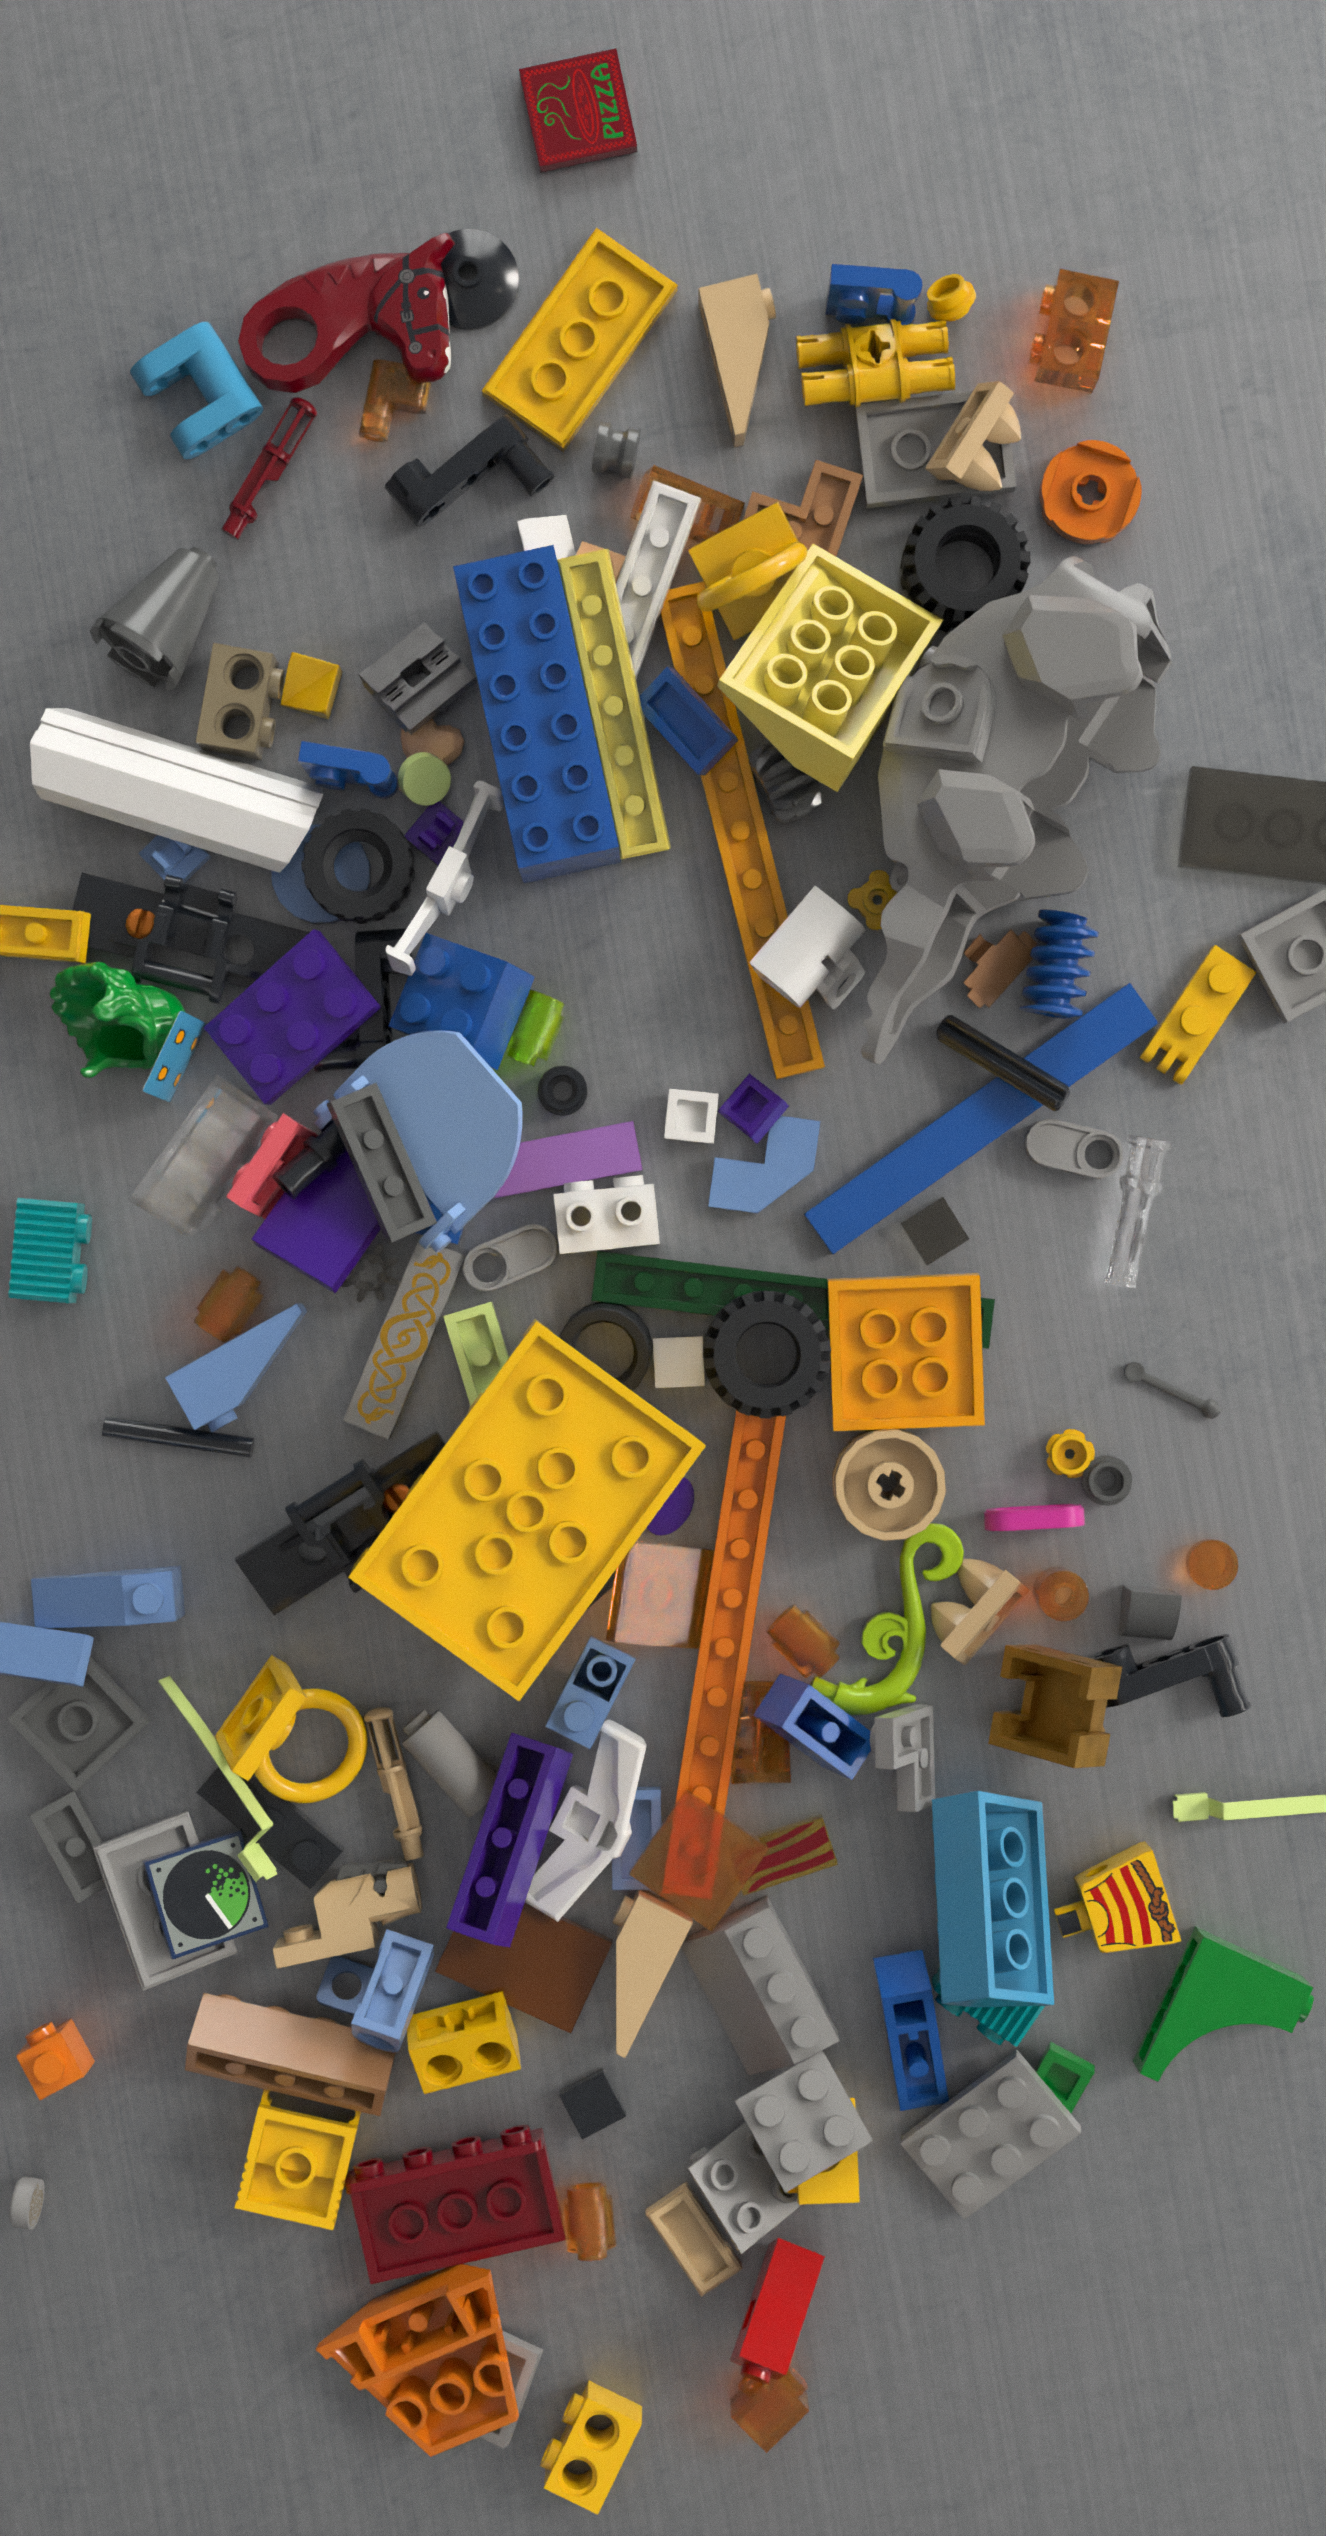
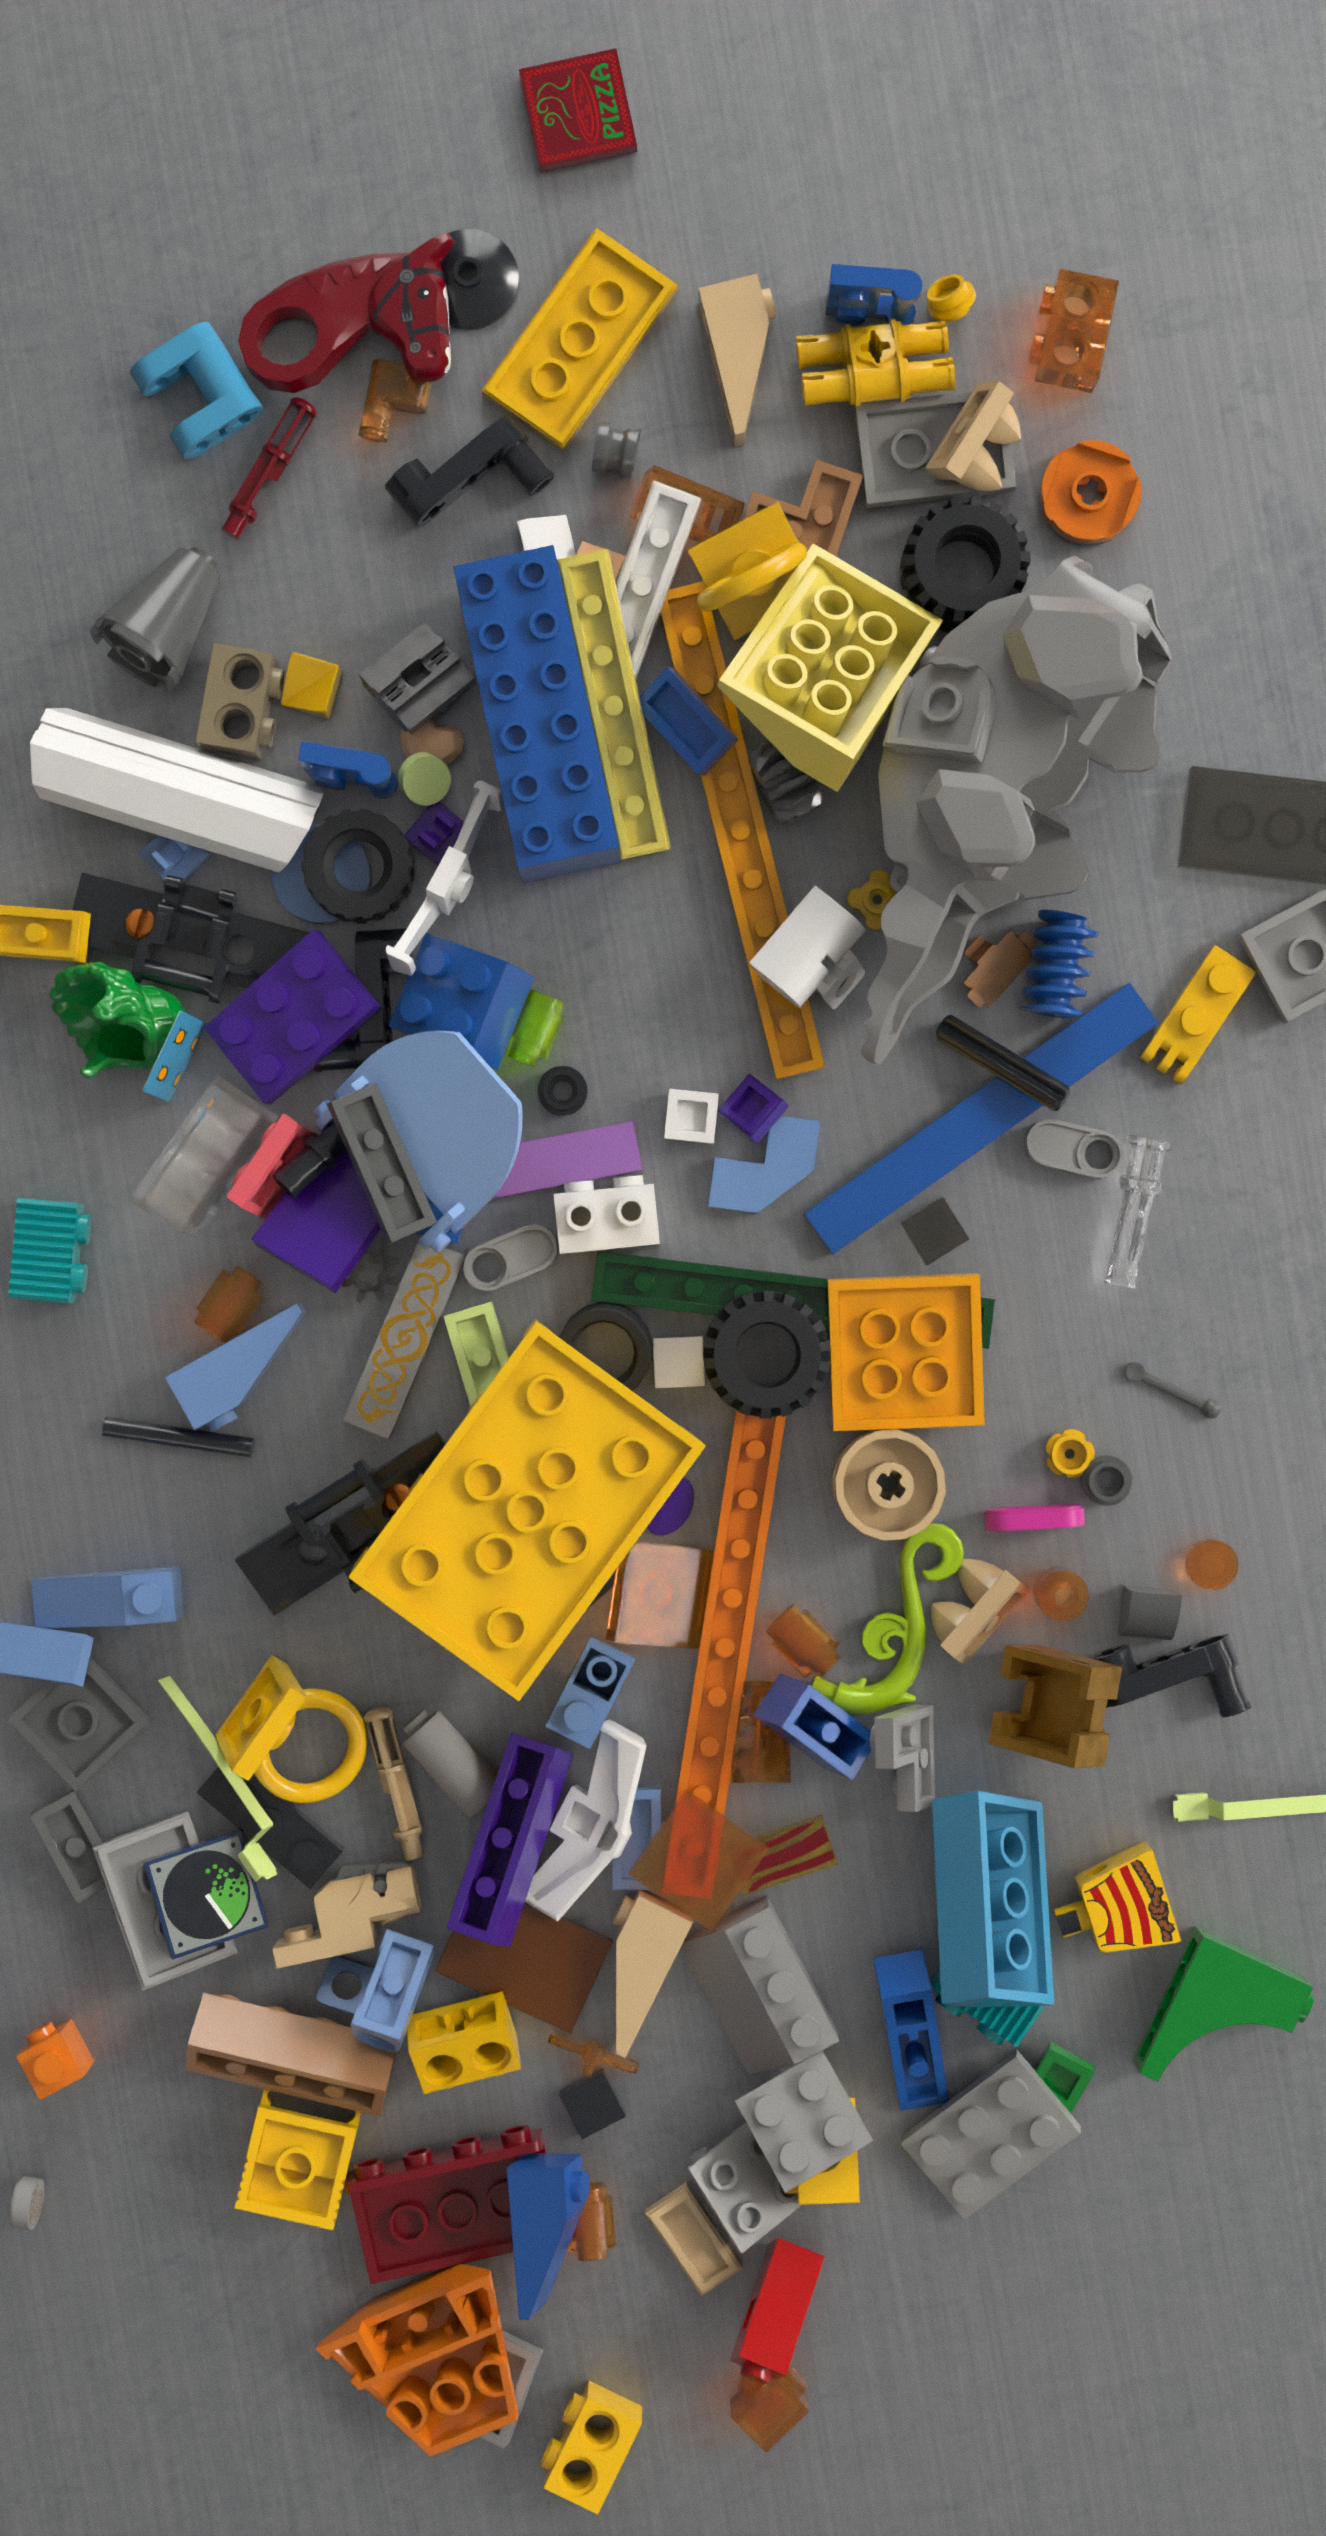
none -> blue slope [507,2153,589,2320]
none -> clear orange piece [547,2035,640,2076]

